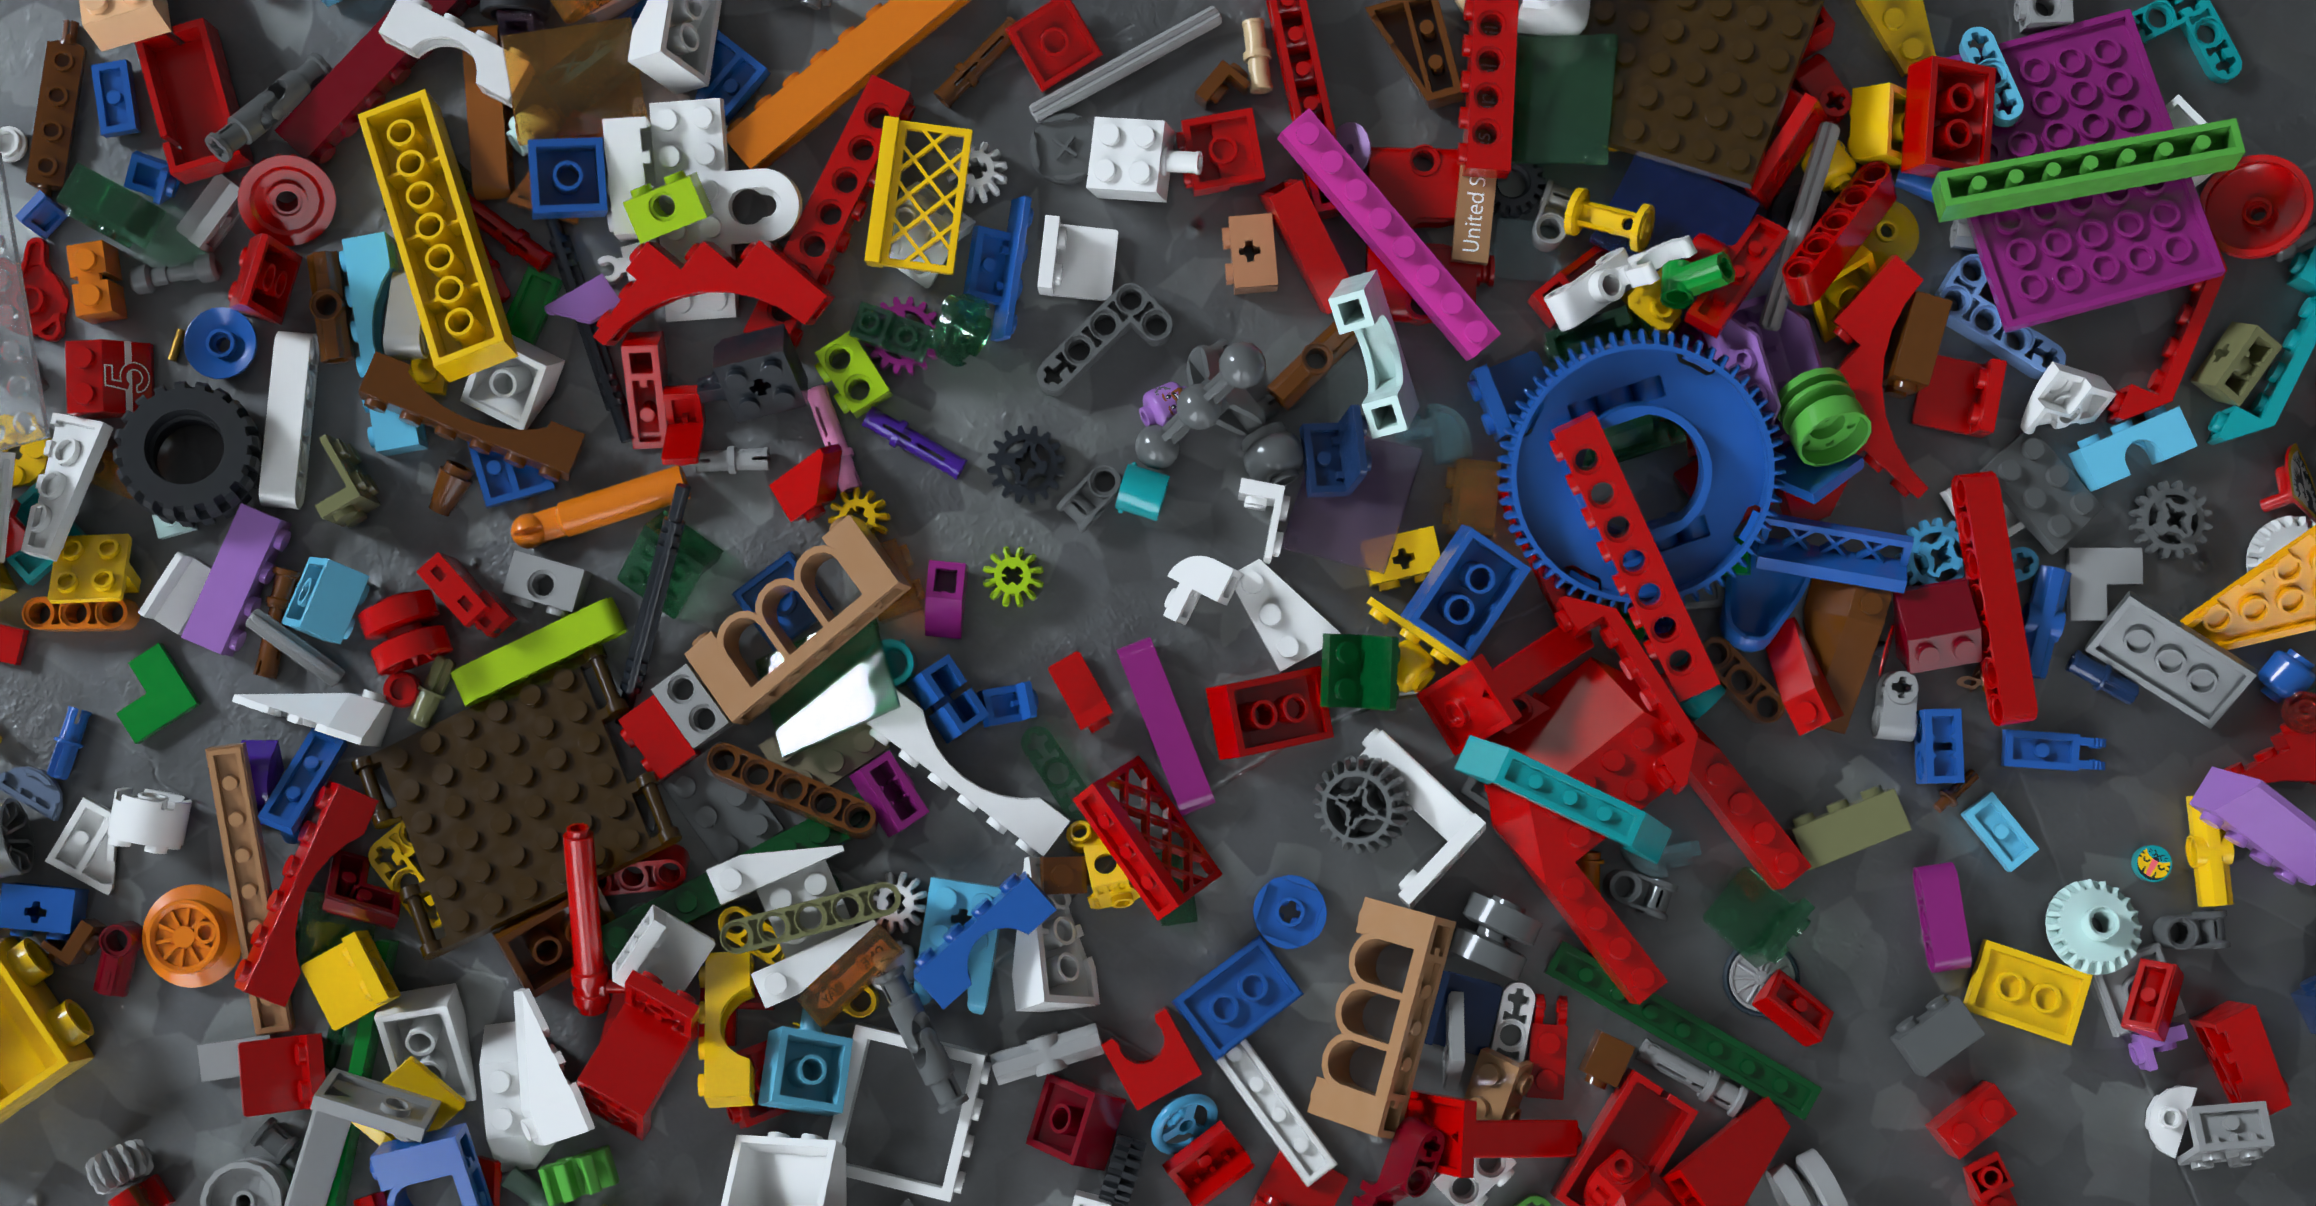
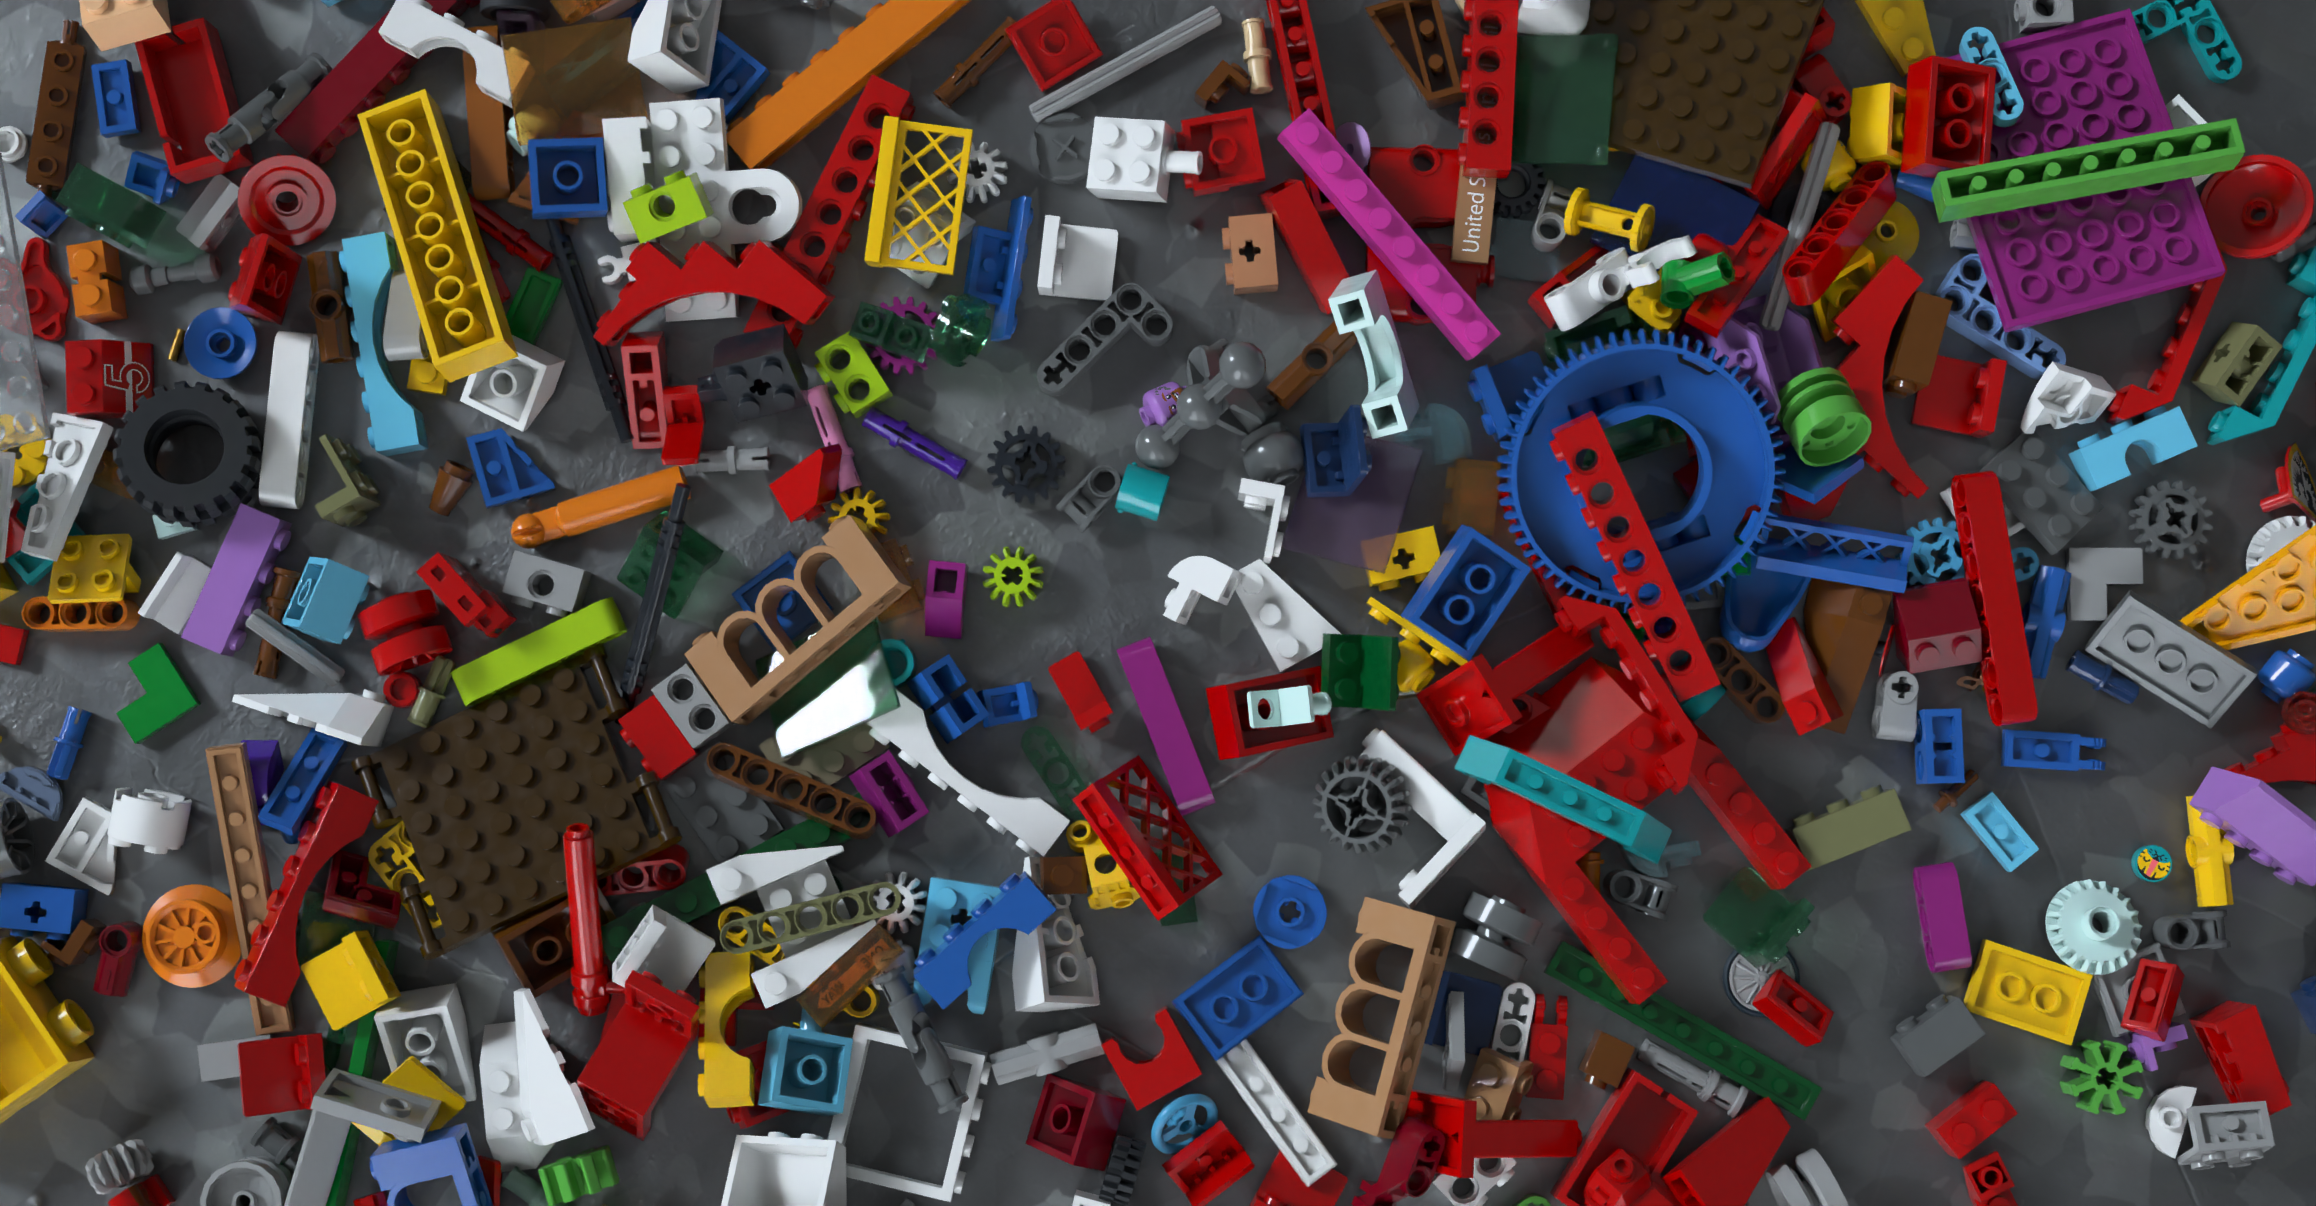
reddish brown arch [358,351,585,482] -> none
medium lavender tile [544,274,620,325] -> none
none -> light aqua bracket [1247,685,1332,728]
none -> bright green gear [2060,1039,2144,1115]

